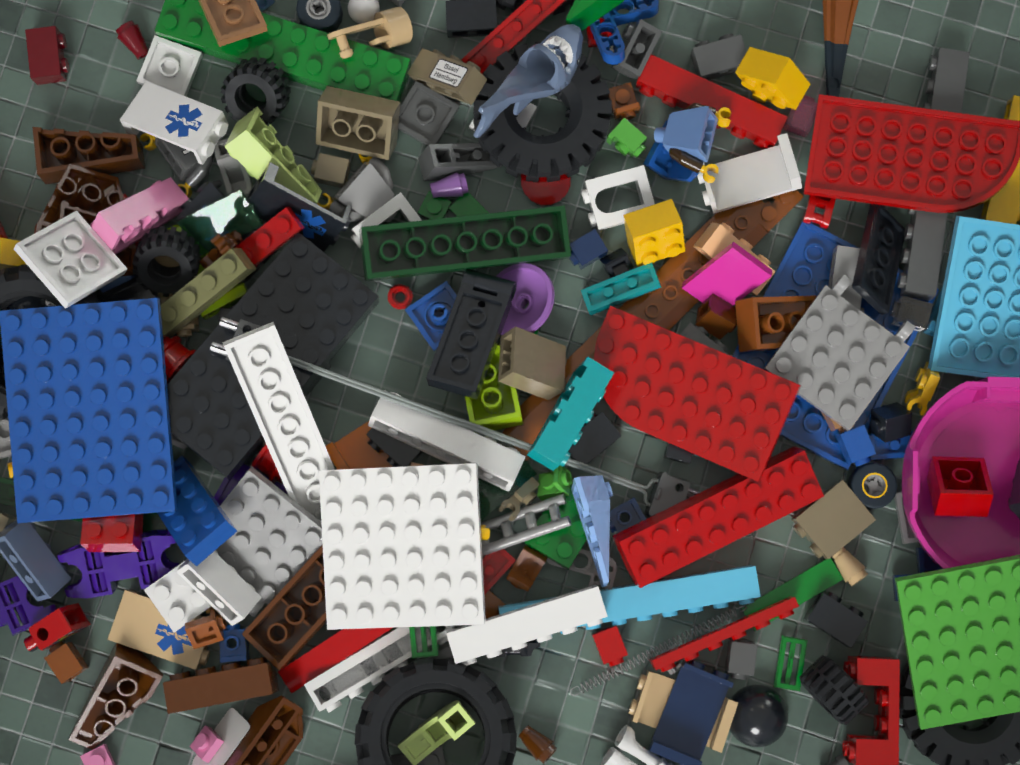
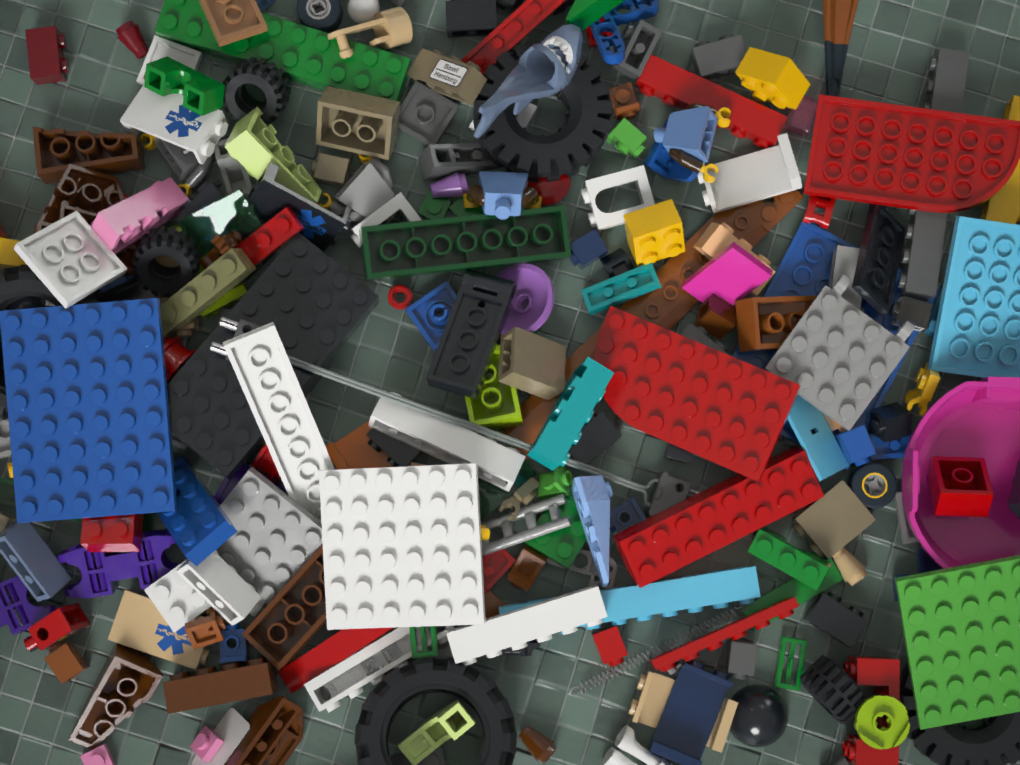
none -> green arch [144,56,225,116]
none -> medium blue torso [463,171,542,220]
none -> green arch [747,526,833,591]
none -> medium azure piece [787,395,849,481]
none -> lime plate [854,695,910,749]

